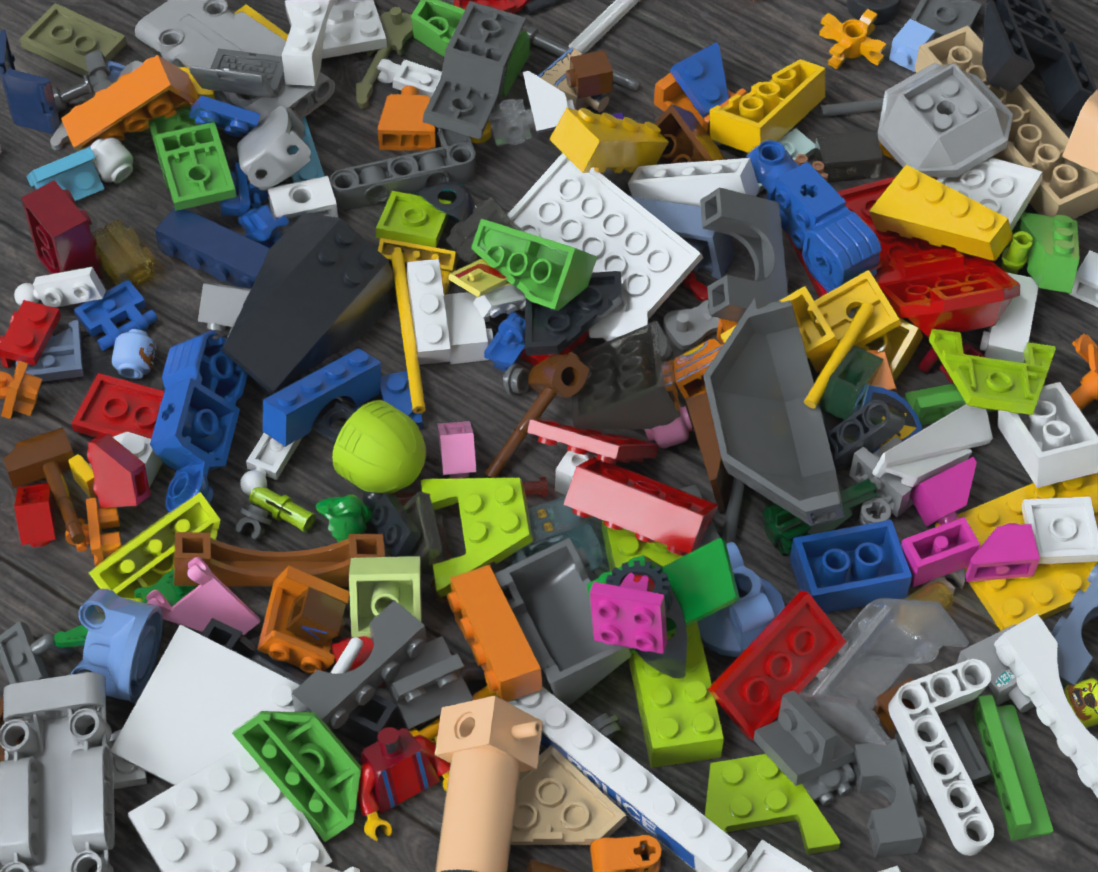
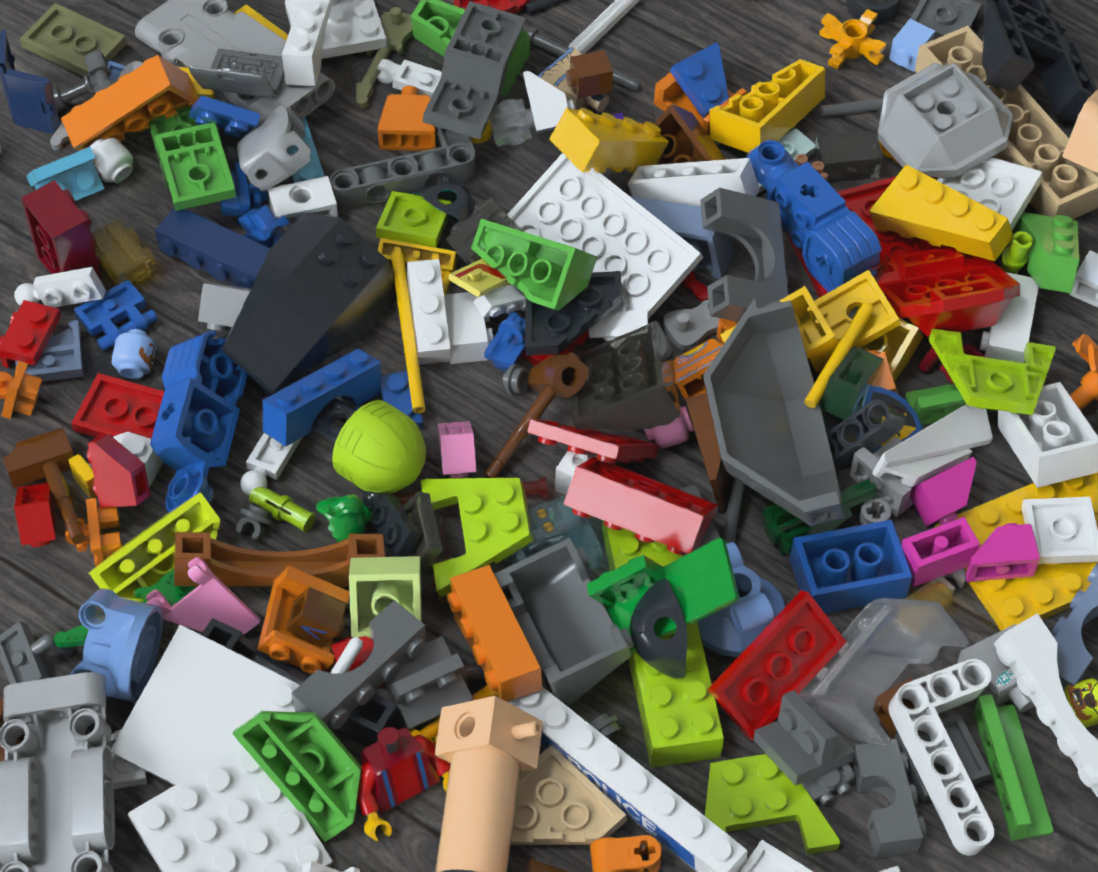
dark pink plate [590,561,671,654] -> none

